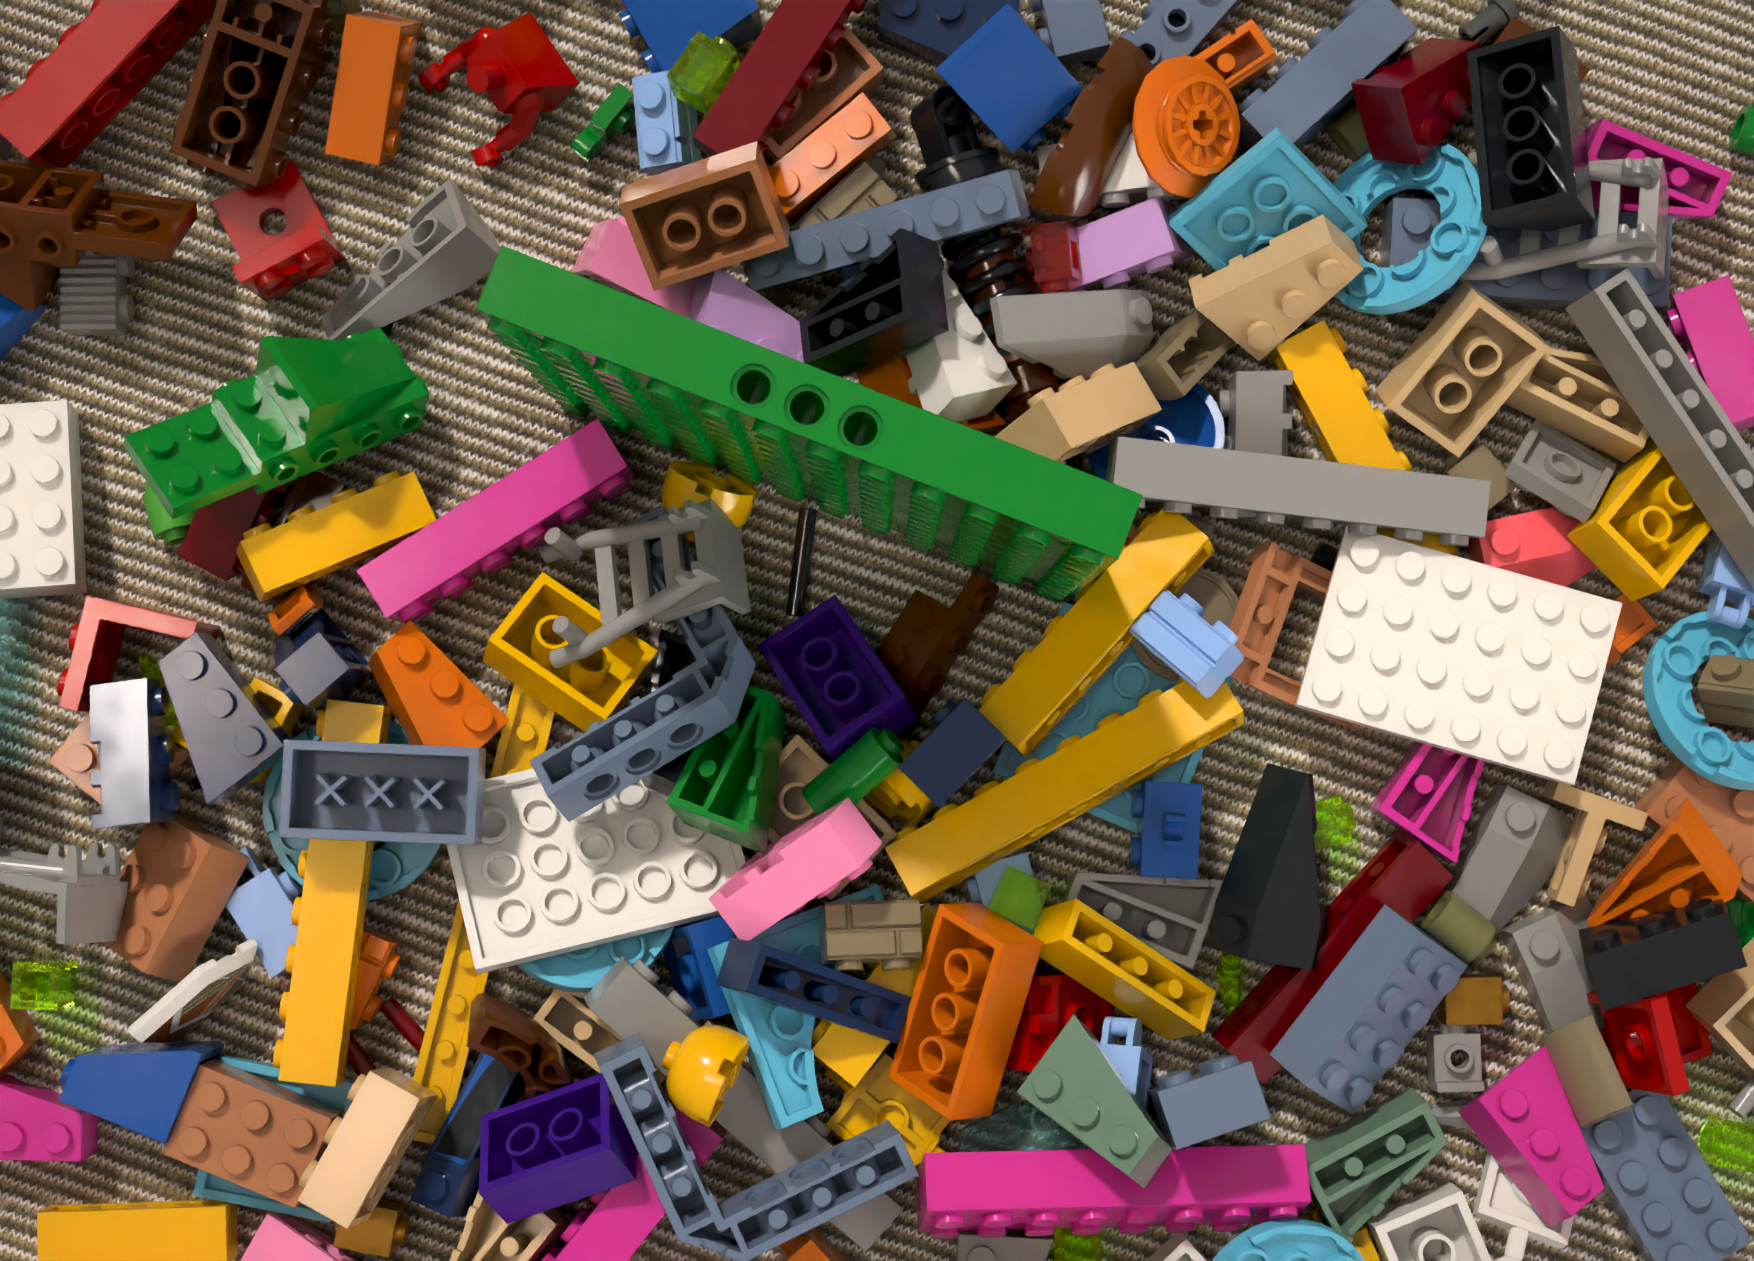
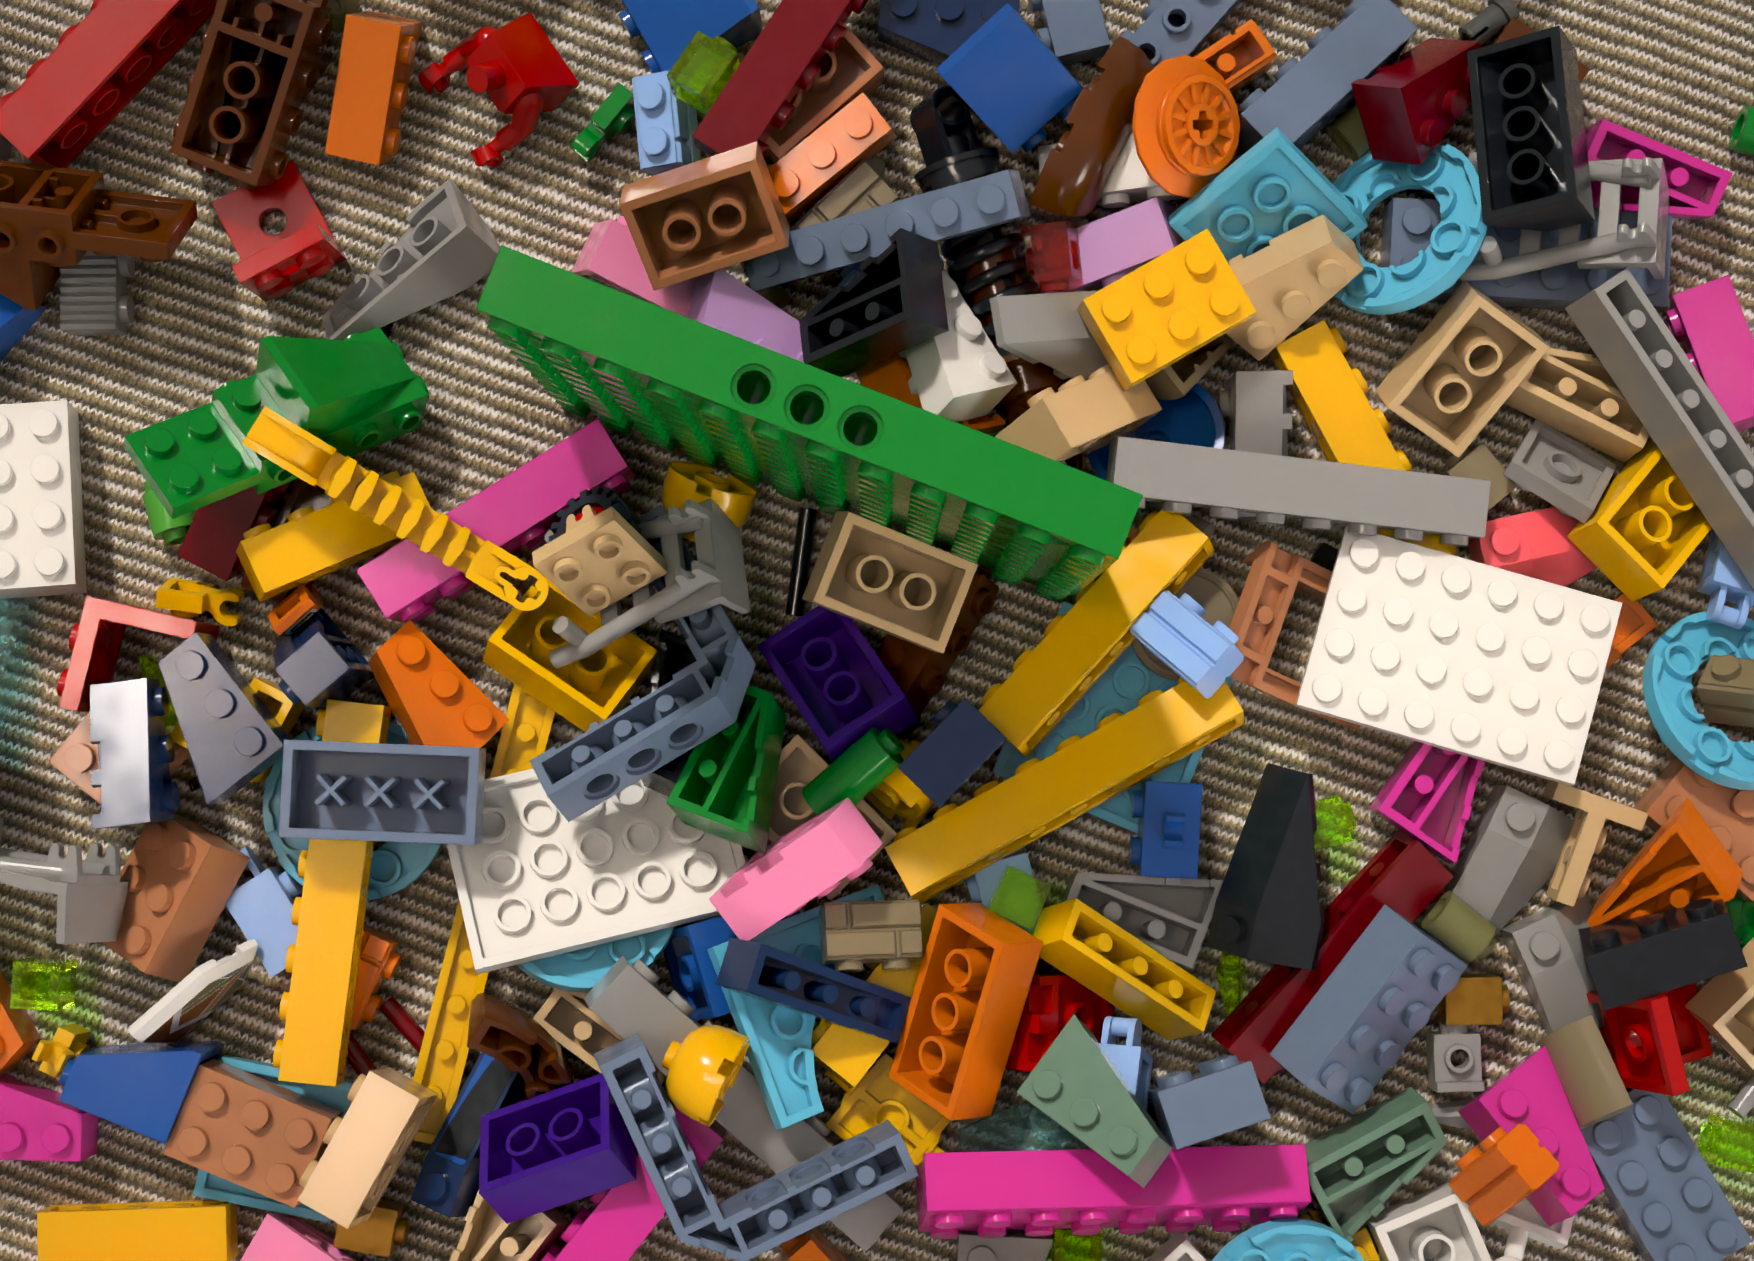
none -> yellow plate [31,1023,91,1078]
none -> yellow plate [156,577,244,626]
none -> yellow piece [242,406,549,611]
none -> tan plate [532,486,668,617]
none -> tan brick [802,511,978,653]
none -> yellow brick [1077,228,1256,391]
none -> orange brick [1449,1123,1559,1226]

